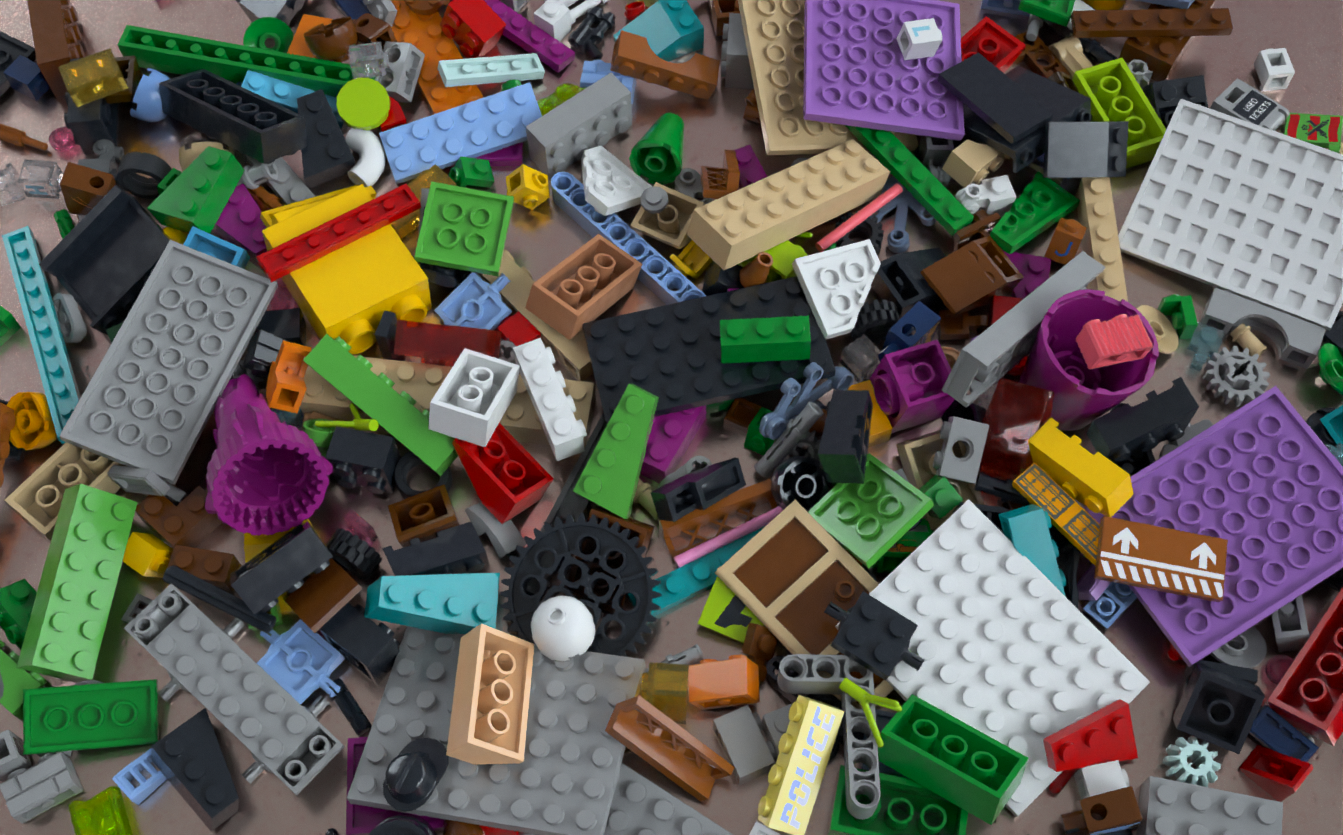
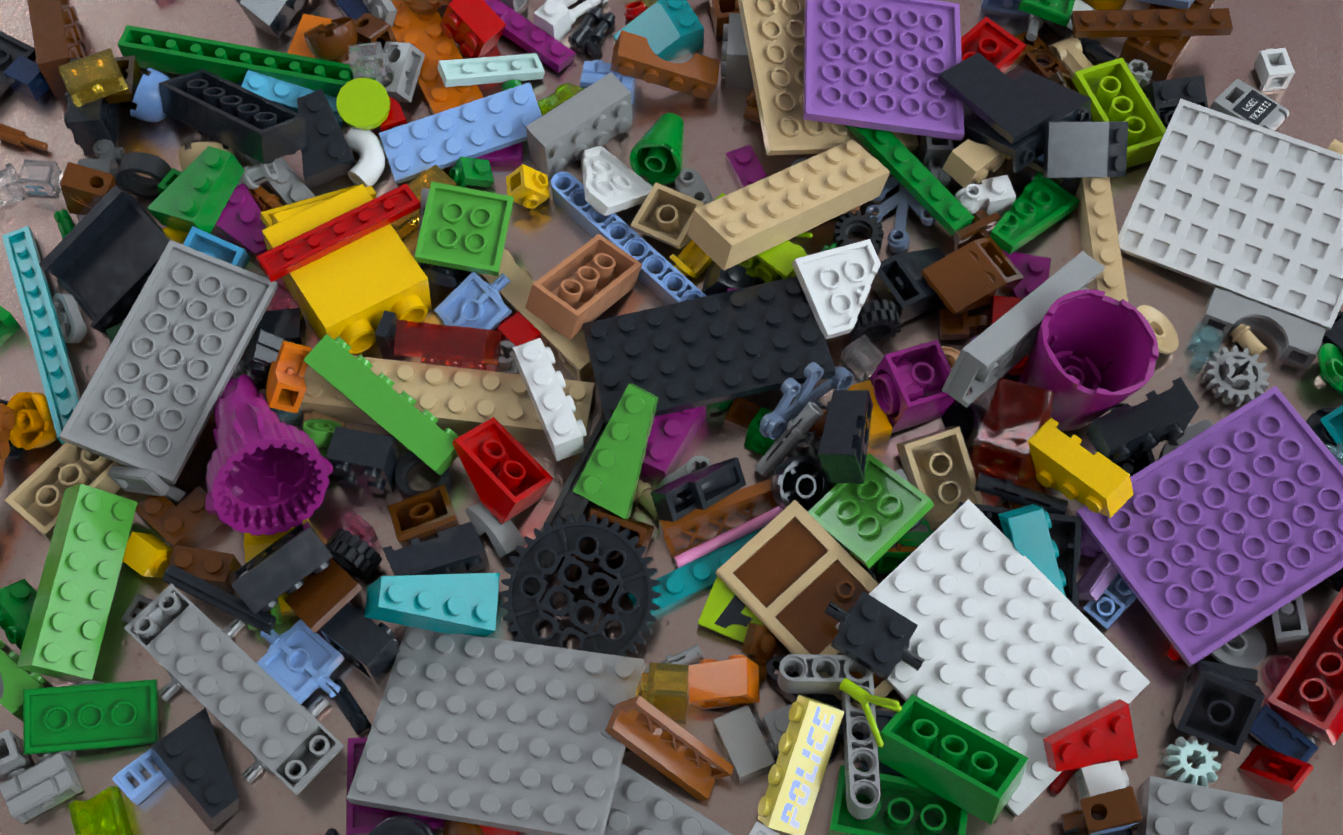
clear pink plate [49,127,76,152] -> none
green dish [243,17,294,53] -> none
lime plant [315,403,379,431] -> none
black piece [383,738,449,812] -> none
white brick [428,348,520,447] -> none
light nougat slope [446,624,534,765] -> none
white cylinder [531,595,596,661] -> none
light grey plate [641,186,668,214] -> none
dark orange fence [700,150,740,199] -> none
green brick [720,316,811,363] -> none
dark orange cone [740,252,773,288] -> none
coral bar [815,183,903,252] -> none
dark blue torso [878,301,941,362] -> none
white brick [896,18,942,60] -> none
green brick [919,475,963,519] -> none
light grey brick [933,416,989,484] -> none
light orange tile [1012,462,1100,566] -> none
dark orange brick [1044,217,1087,265] -> none
coral brick [1076,314,1153,369] -> none
dark orange tile [1094,516,1228,602] -> none
green bracket [1157,294,1198,339] -> none
flag [1284,113,1343,153] -> none

